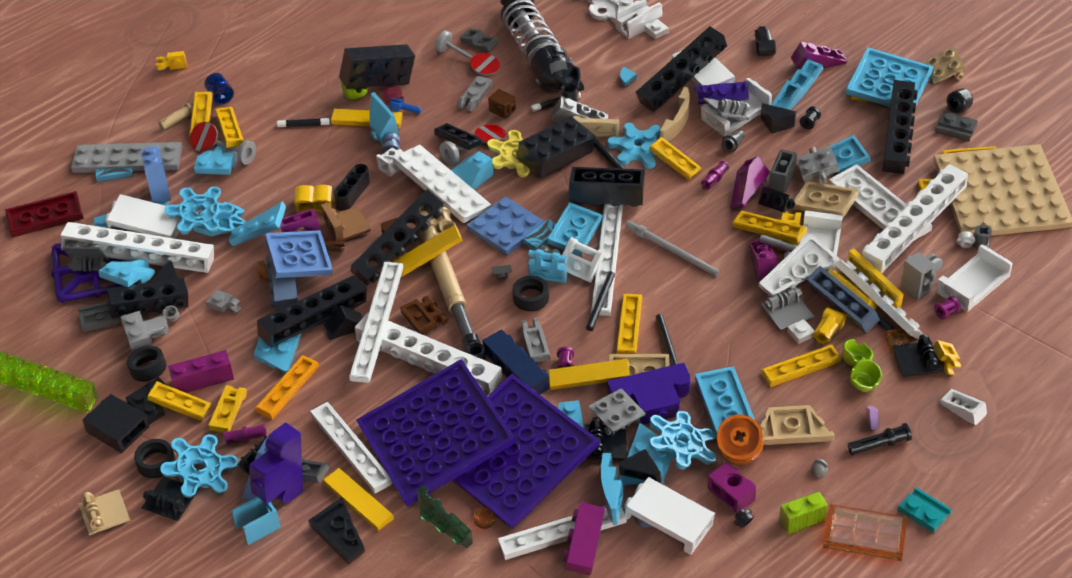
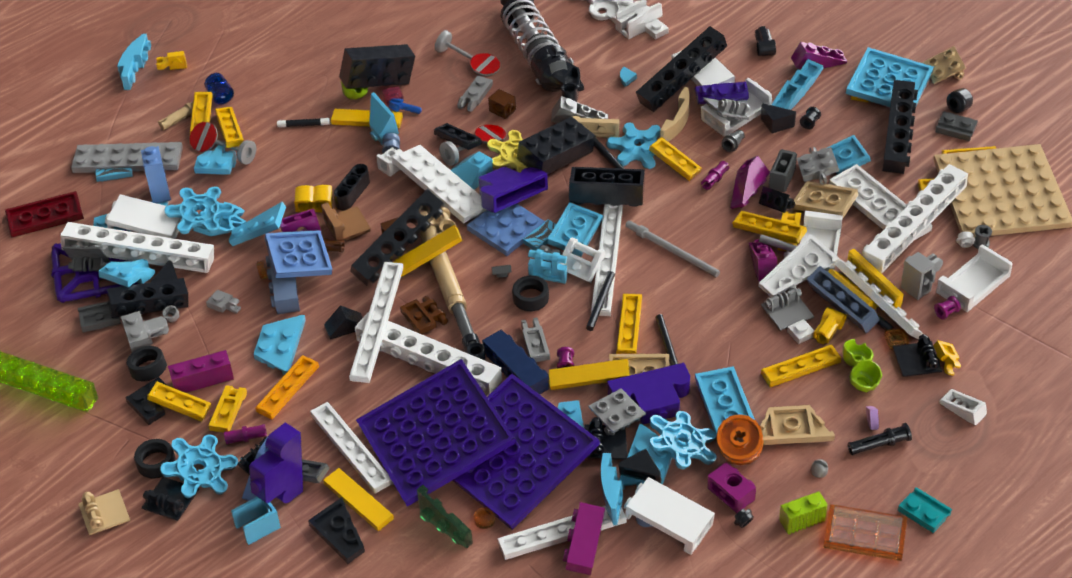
black brick [82,394,149,453] -> none
black brick [257,275,367,348] -> none
dark grey slope [460,29,498,52] -> none
black bar [531,92,581,112] -> none
none -> medium azure slope [117,34,151,90]
none -> dark purple brick [479,167,548,213]

